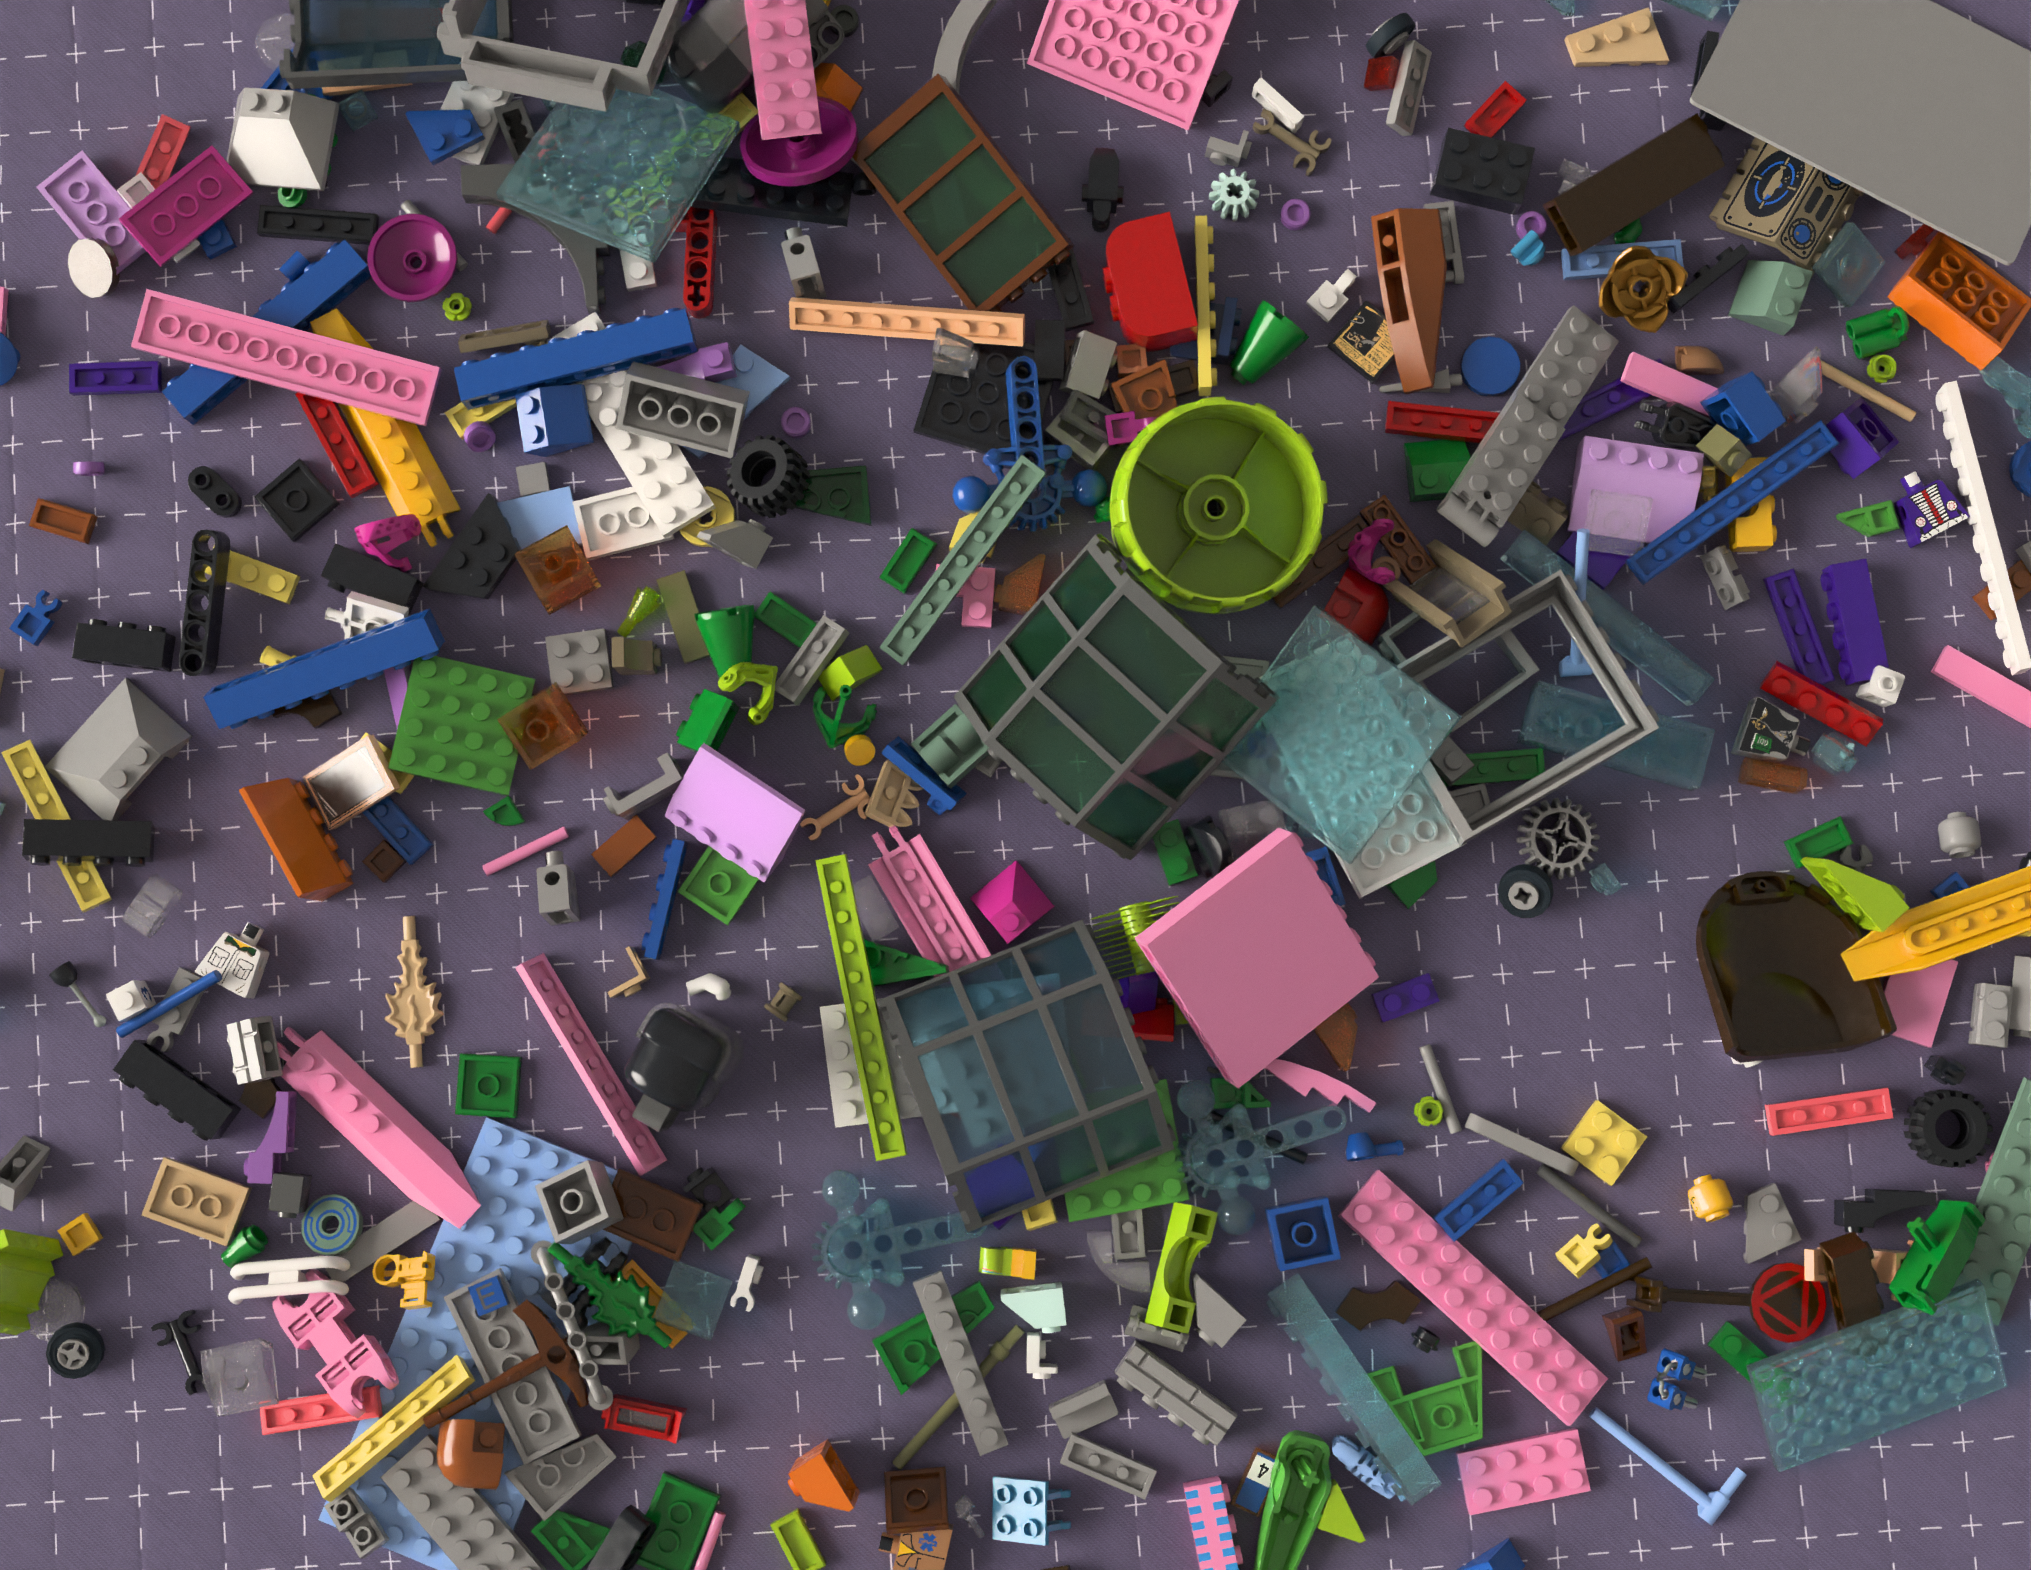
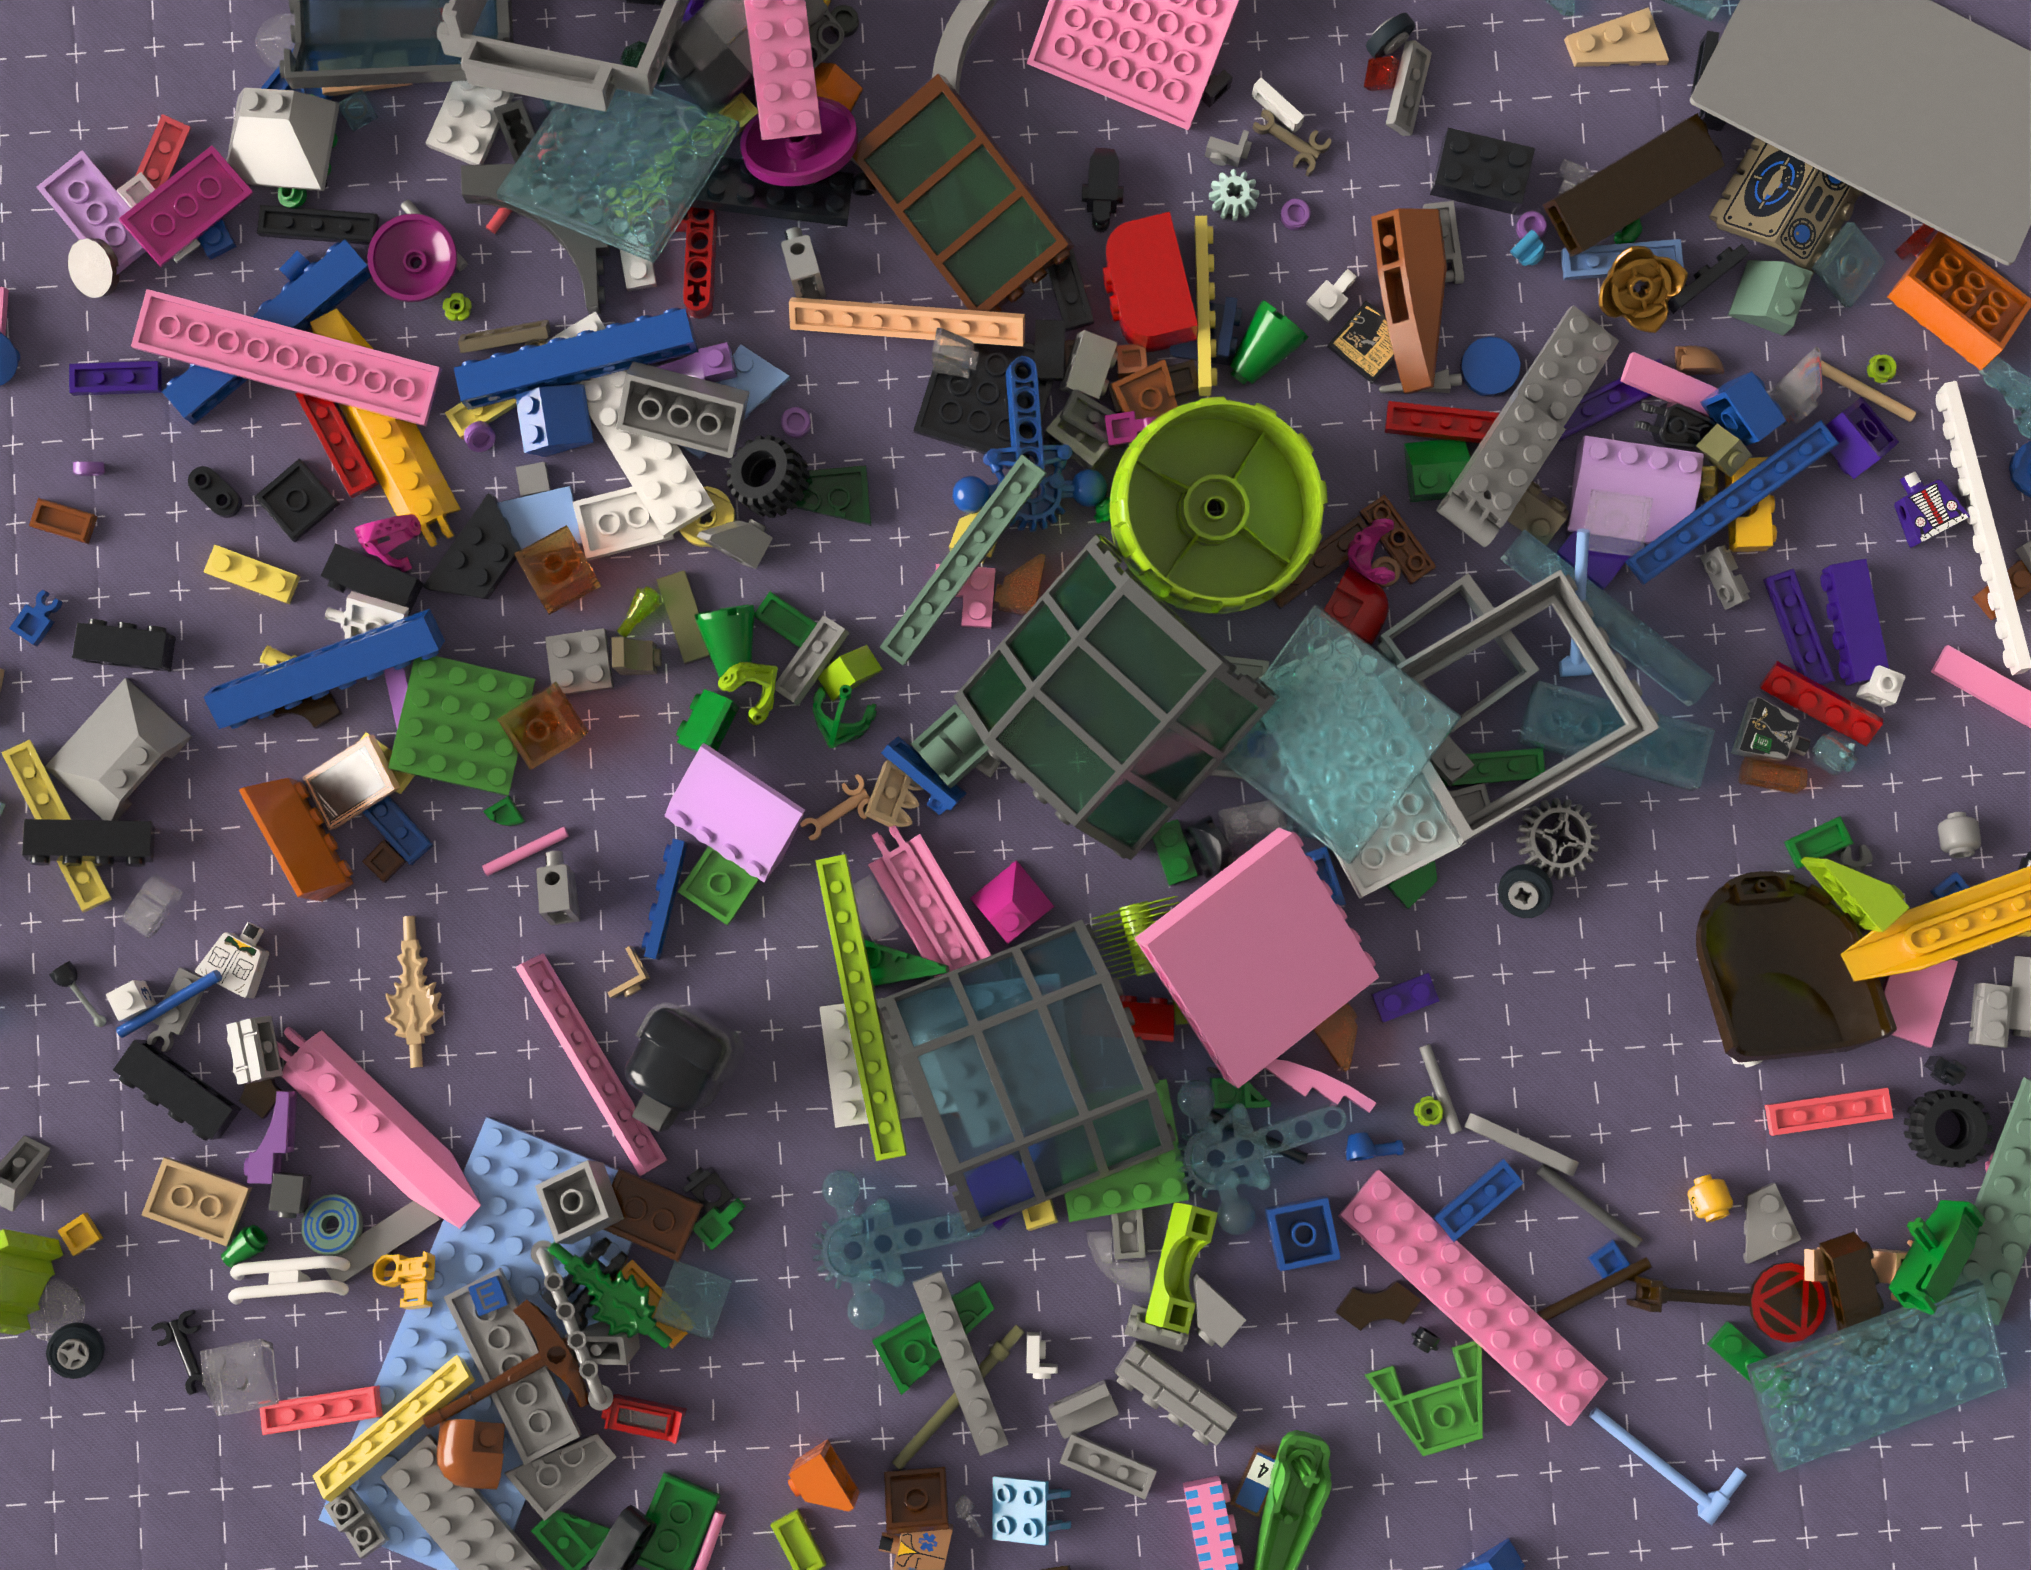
black beam [179,529,230,676] -> none
bright pink piece [272,1269,399,1418] -> none
blue wing [405,110,485,166] -> none
green tile [455,1053,522,1118] -> none
dark orange tile [591,815,657,877] -> none
light grey panel [603,753,684,820] -> none
white arm [686,973,731,1001] -> none
white plate [730,1254,764,1312] -> none
dark tan bush [764,982,803,1022] -> none
yellow tile [844,734,875,766] -> none
green tile [879,528,937,594] -> none
leg [978,1246,1036,1280] -> none
light aqua slope [1000,1282,1067,1333] -> none
dark purple slope [1118,971,1159,1014] -> none
clear light blue brick [1265,1273,1442,1506] -> none
lime slope [1317,1479,1366,1543] -> none
light blue hinge [1332,1435,1401,1499] -> none
dark tan piece [1380,539,1512,648] -> none
bright pink plate [1455,1428,1591,1515] -> none
red plate [1464,81,1527,138] -> none
light yellow plate [1555,1224,1613,1279] -> none
light yellow plate [1560,1100,1647,1186] -> none
clear light blue plate [1588,863,1622,896] -> none
reddish brown slope [1602,1306,1647,1362] -> none
blue piece [1647,1348,1707,1410] -> none
black slope [1834,1189,1936,1233] -> none
bright green tile [1836,500,1900,537] -> none
green piece [1846,306,1909,360] -> none

